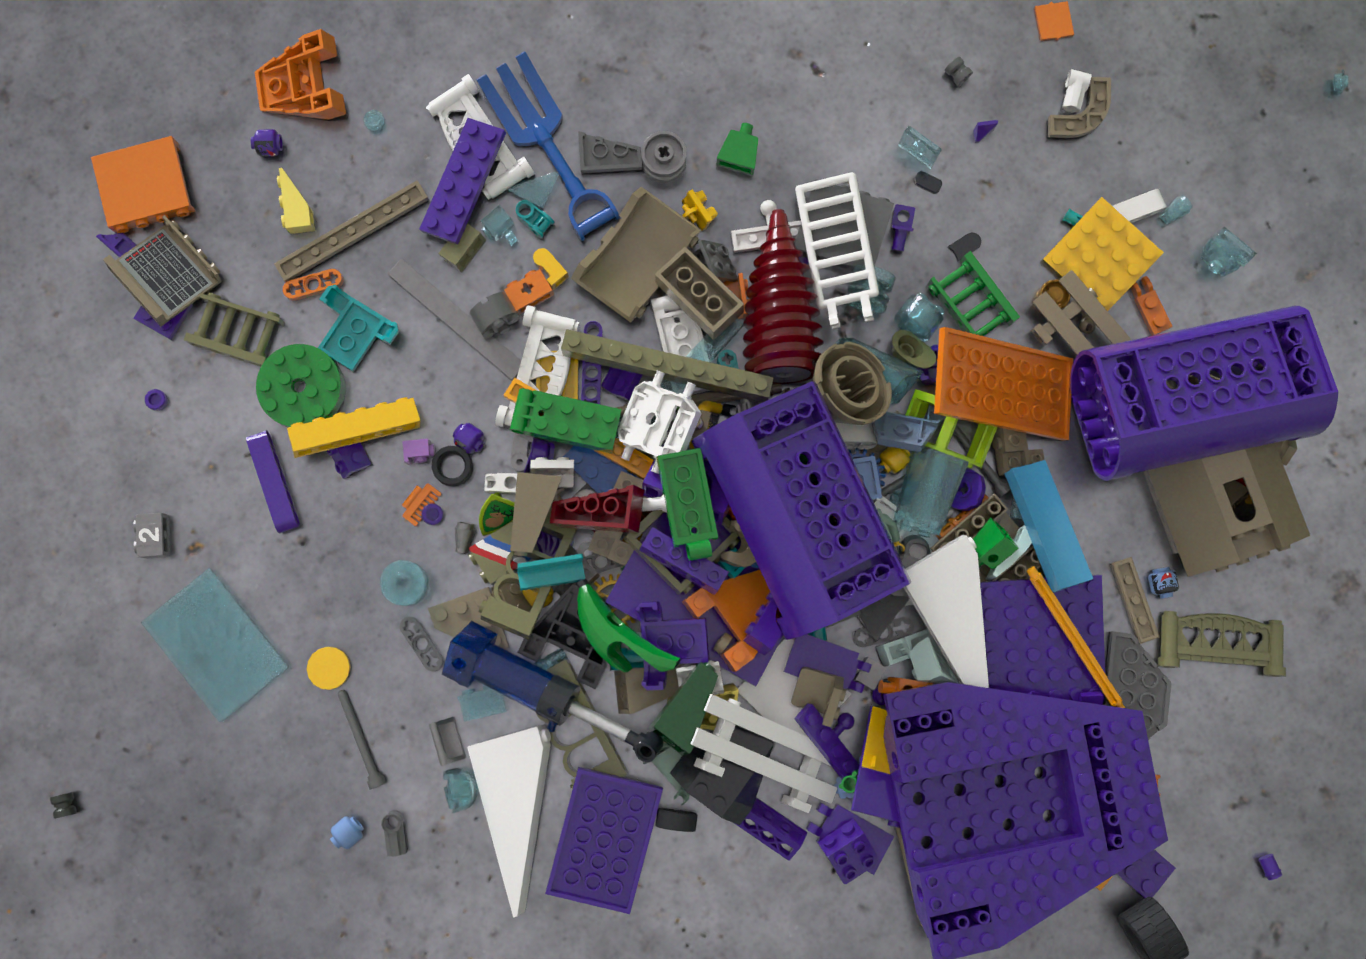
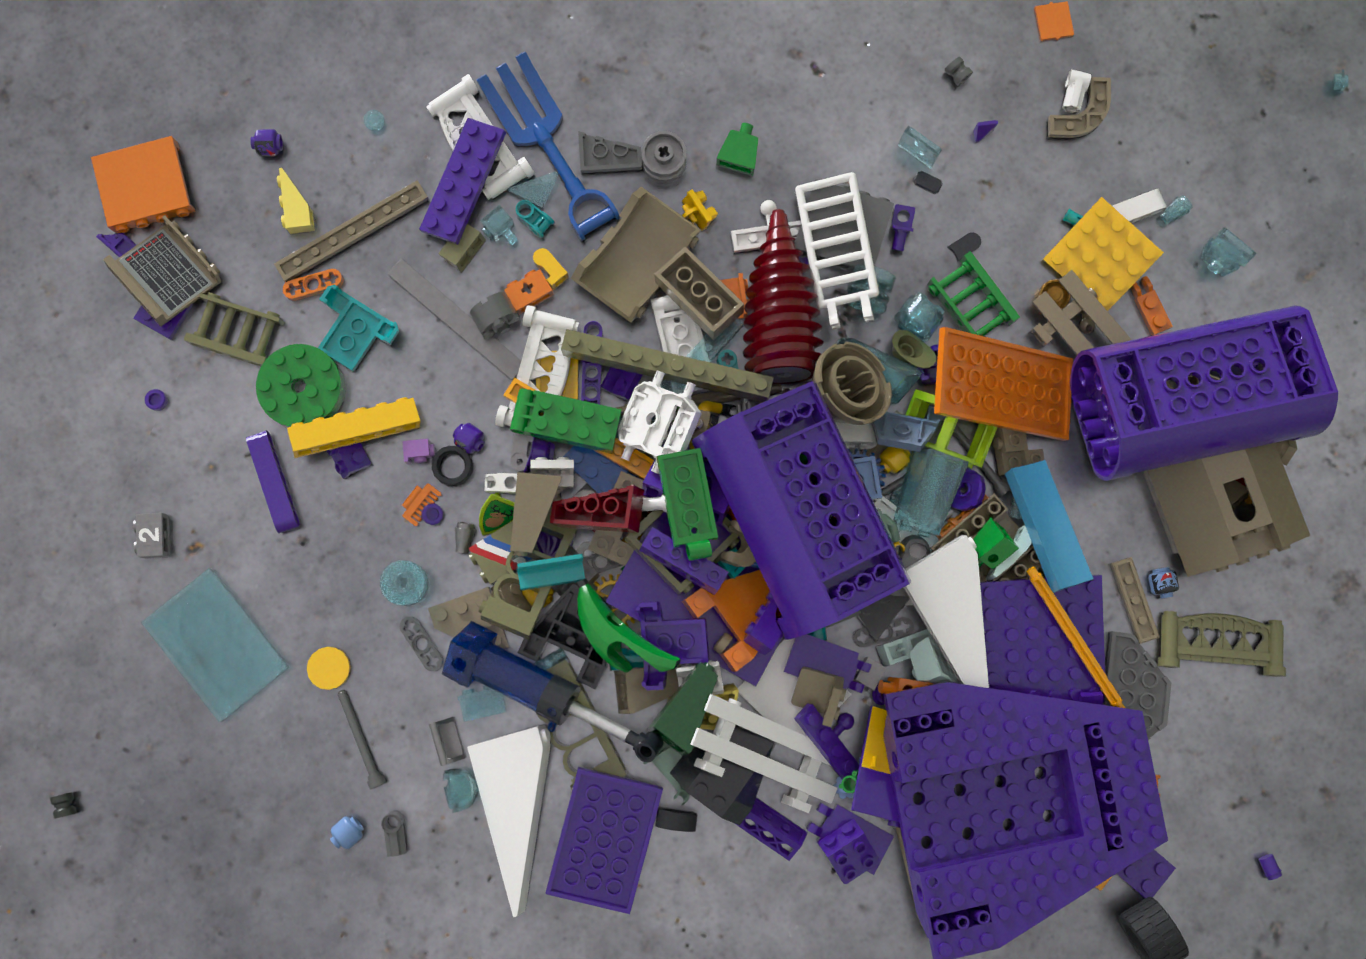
orange wedge [255,29,346,120] -> none
dark grey bracket [693,240,738,283] -> none

